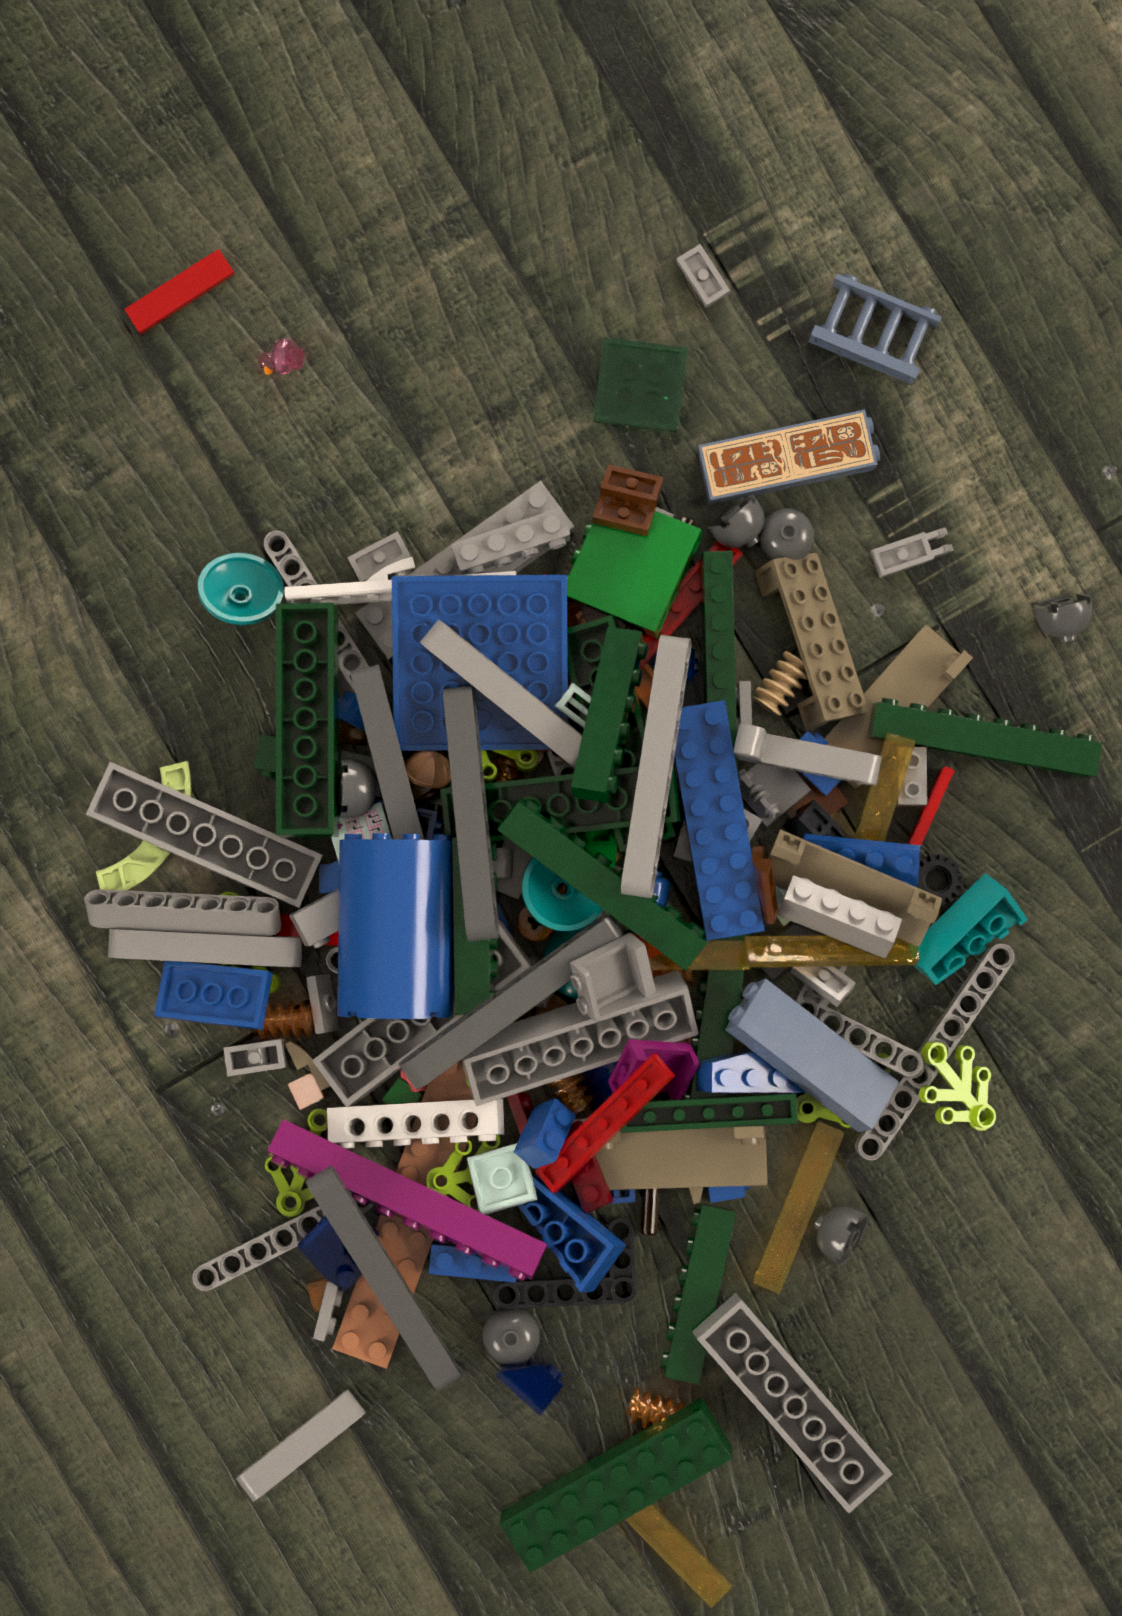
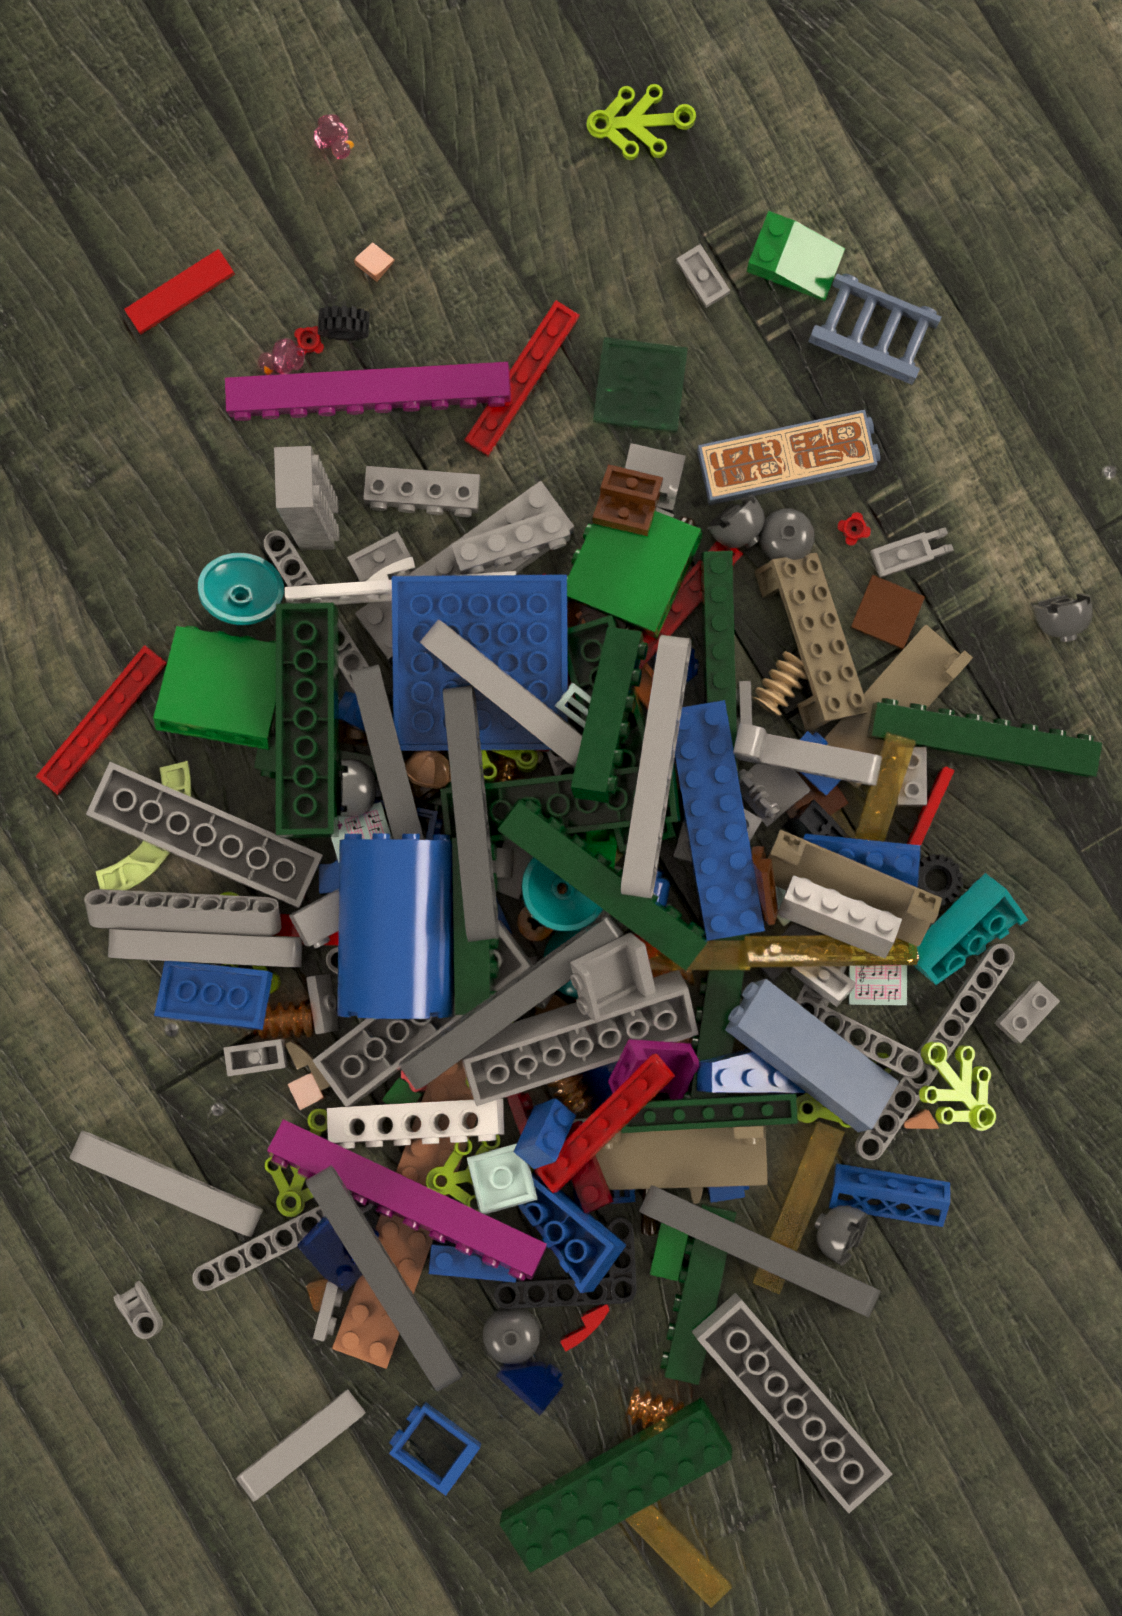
none -> red tile [36,645,167,795]
none -> light grey beam [69,1131,263,1237]
none -> light grey piece [113,1281,163,1339]
none -> green panel [153,626,276,750]
none -> magenta brick [225,362,511,421]
none -> light grey brick [274,446,339,550]
none -> red plate [294,326,324,356]
none -> clear pink animal [313,114,354,159]
none -> black tyre [318,305,370,341]
none -> slope [354,243,395,282]
none -> light grey brick [363,466,481,517]
none -> blue window [389,1402,481,1496]
none -> red tile [464,300,580,457]
none -> red slope [560,1304,610,1352]
none -> lime plant [587,84,696,160]
none -> light grey hinge [625,443,686,511]
none -> dark grey beam [639,1185,881,1318]
none -> green tile [649,1222,688,1281]
none -> slope [746,211,845,301]
none -> blue fence [829,1164,950,1227]
none -> red plate [837,512,871,546]
none -> light aqua tile [848,947,907,1005]
none -> reddish brown tile [850,575,925,650]
none -> nougat slope [902,1109,939,1129]
none -> light grey brick [994,981,1060,1043]

